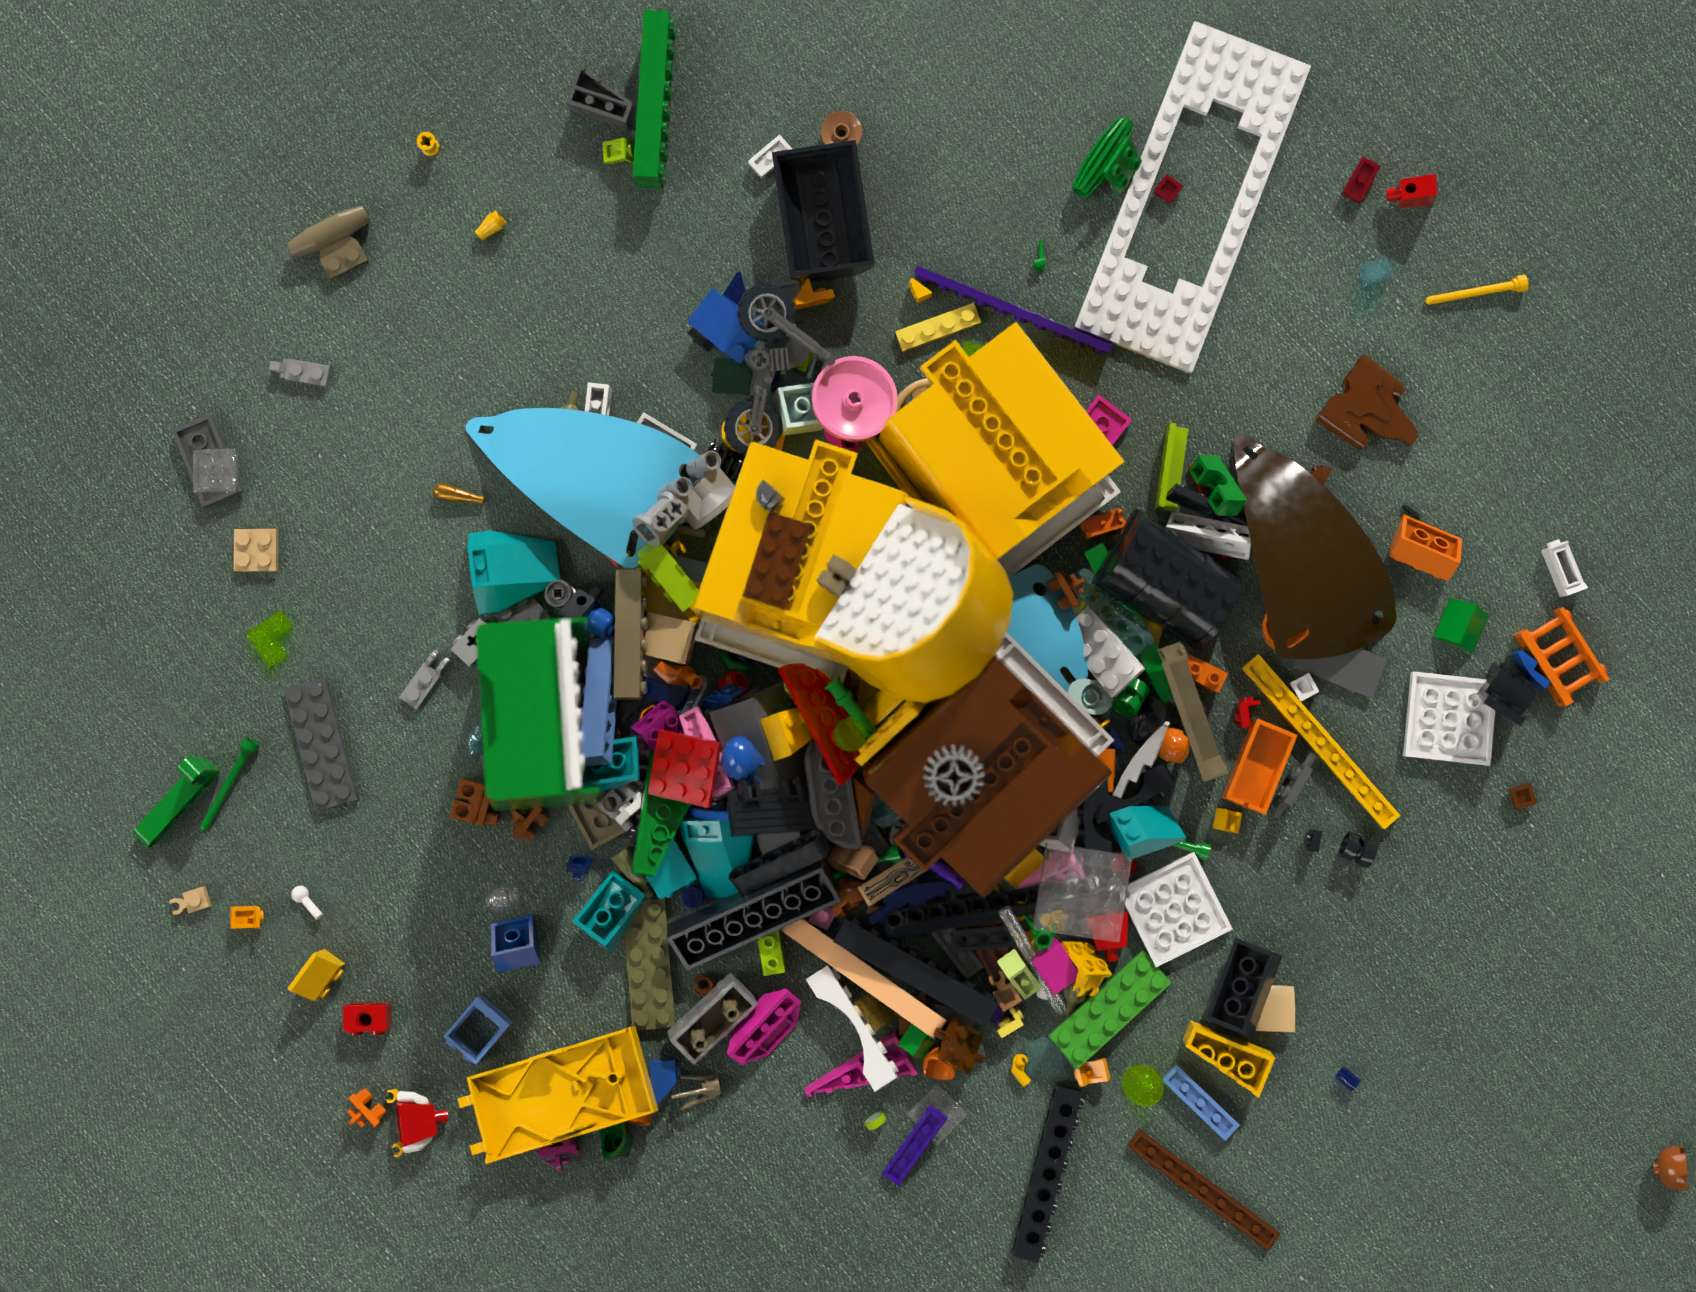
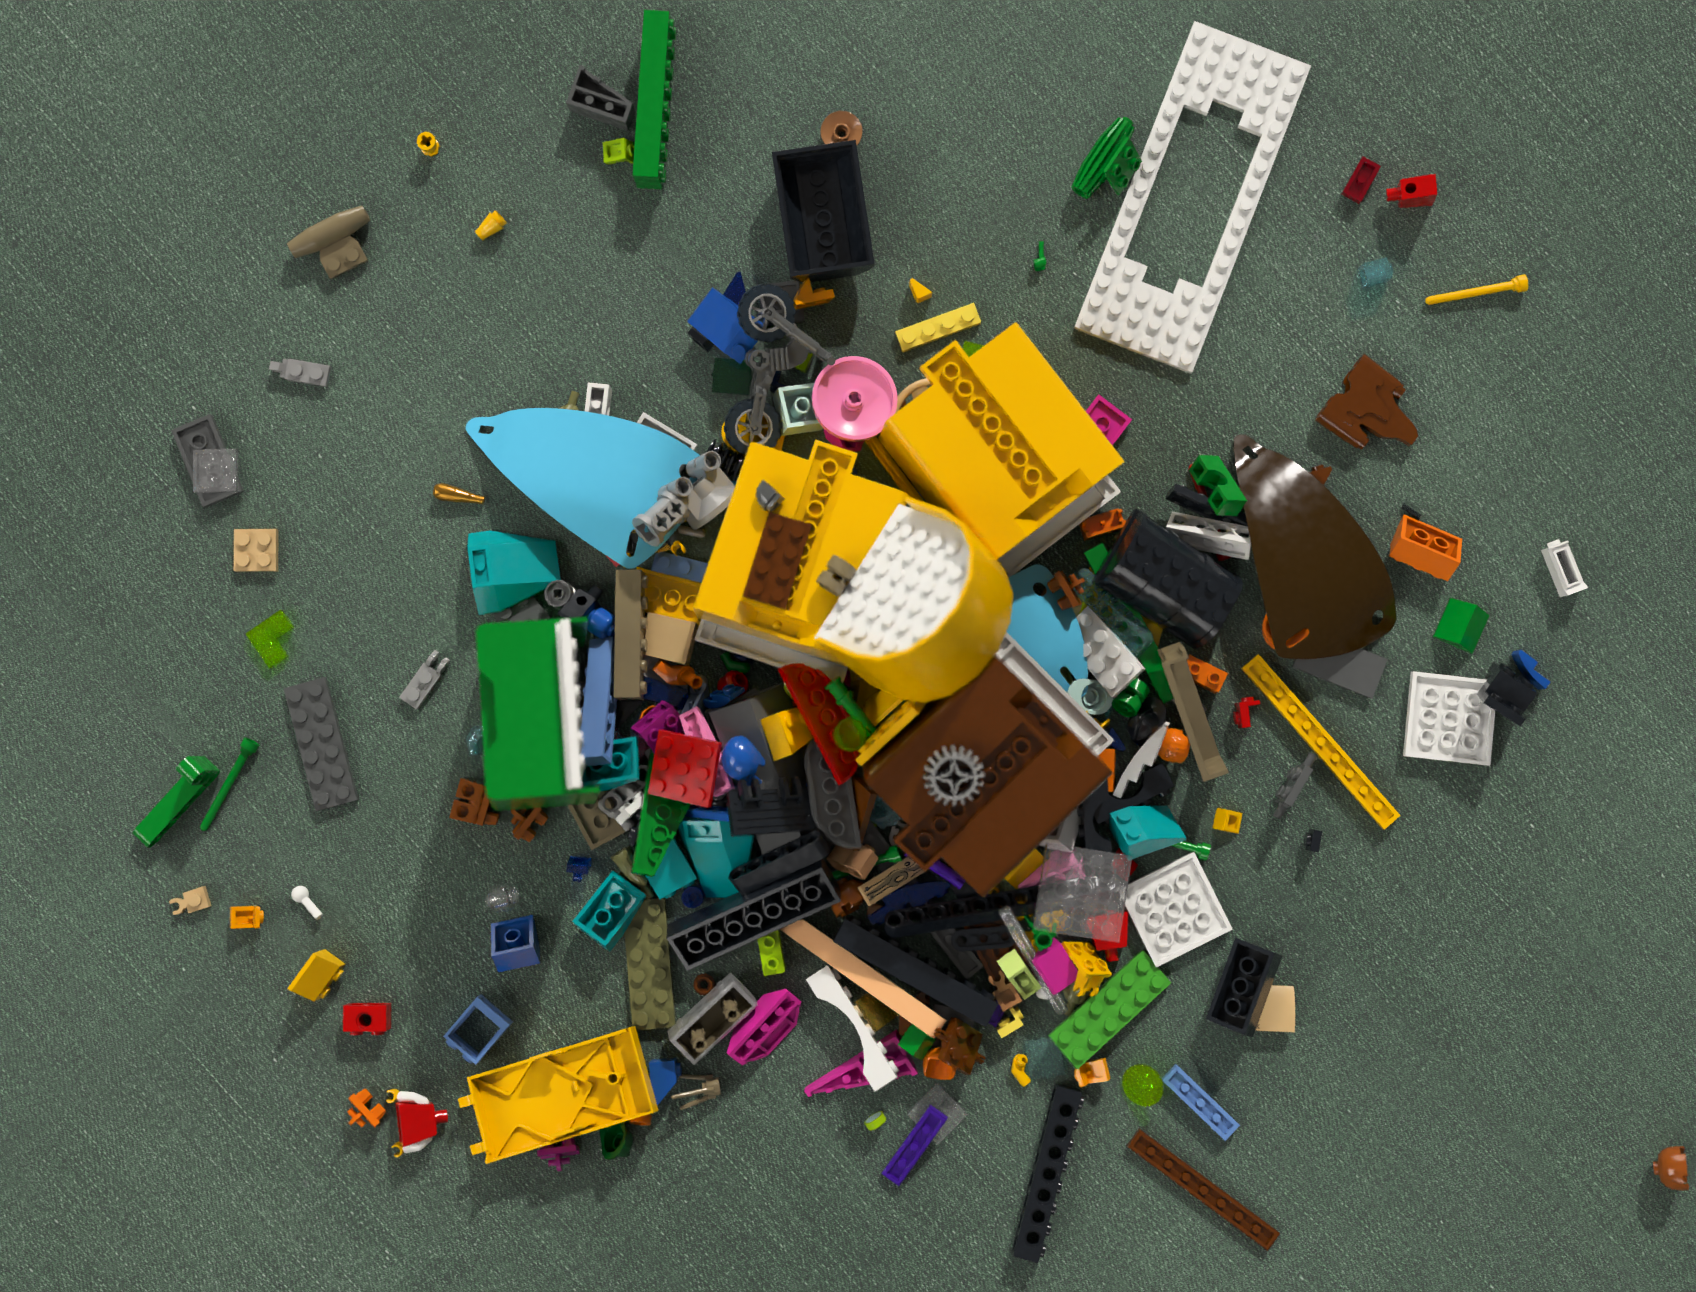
light grey brick [451,618,487,668] -> none
lime wedge [637,543,699,612] -> none
white plate [748,134,792,179] -> none
bright pink plate [808,907,835,931] -> none
dark purple plate [914,266,1112,355] -> none
dark red plate [1153,174,1183,205] -> none
lime fence [1155,423,1188,512] -> none
yellow wedge [1182,1020,1275,1098] -> none
orange piece [1221,718,1297,815] -> none
white plate [1289,673,1319,702] -> none
clear blue hinge [1335,1067,1360,1091] -> none
black wheel [1338,831,1379,868] -> none
reddish brown plate [1508,783,1537,810] -> none
orange fence [1513,607,1610,707] -> none

